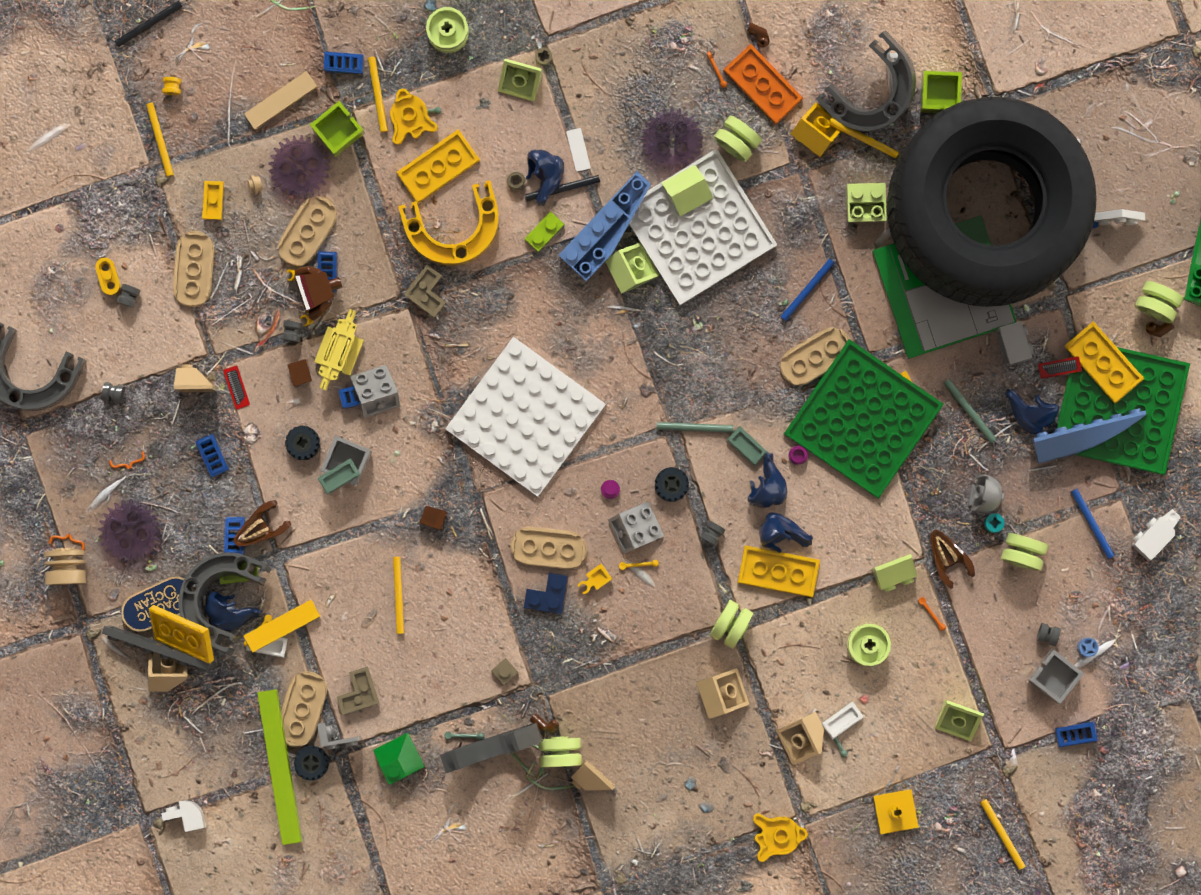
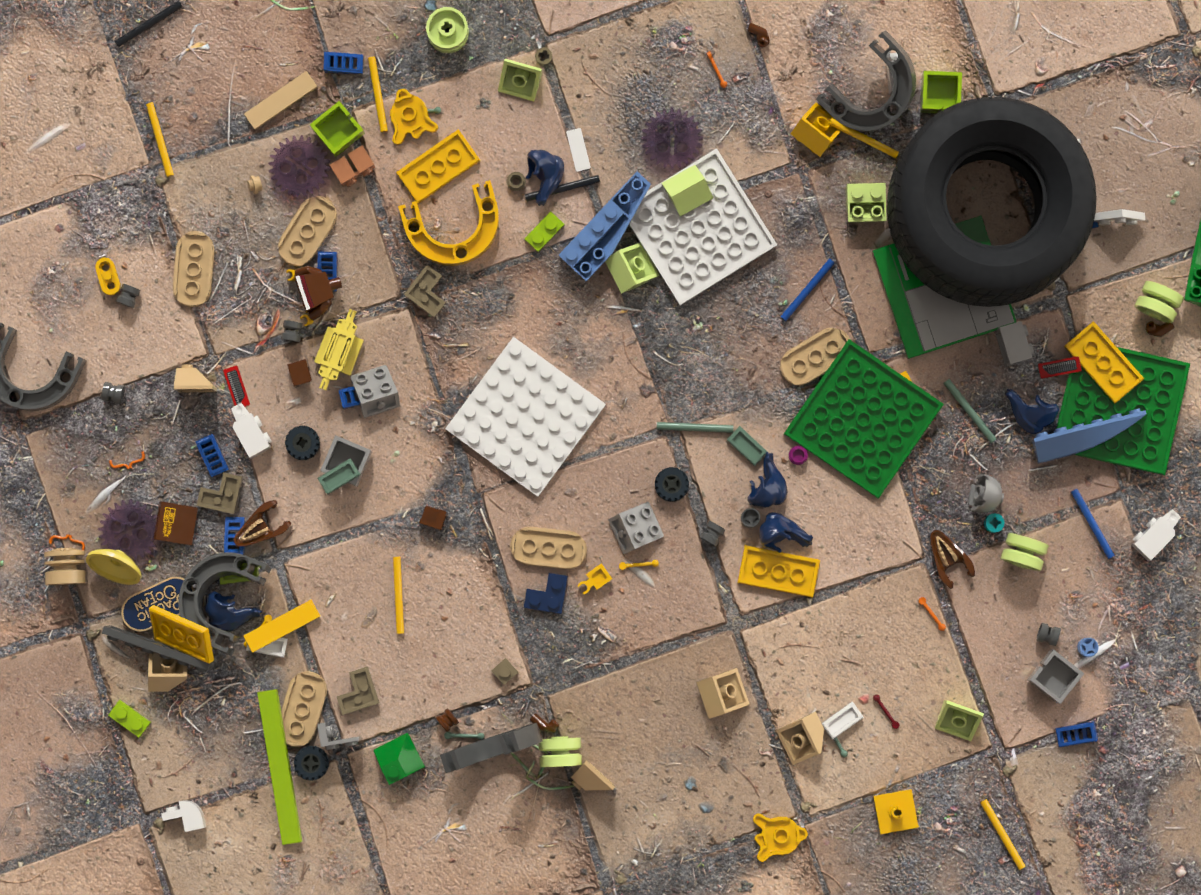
yellow wheel [162,77,182,95] -> none
yellow plate [202,181,224,220] -> none
magenta plate [601,480,620,499] -> none
yellowish green wheel [709,600,753,649] -> none
yellowish green wheel [713,115,762,162] -> none
orange tile [723,44,803,125] -> none
yellowish green wheel [847,624,891,666] -> none
yellowish green slope [872,554,917,592] -> none
none -> light yellow dish [86,549,142,585]
none -> lime plate [108,699,151,738]
none -> reddish brown tile [153,501,198,545]
none -> dark tan plate [196,472,243,514]
none -> white hinge [231,403,272,459]
none -> nougat piece [330,145,375,187]
none -> reddish brown wheel [436,708,459,732]
none -> dark grey wheel [741,508,760,528]
none -> dark red hinge [873,694,900,729]

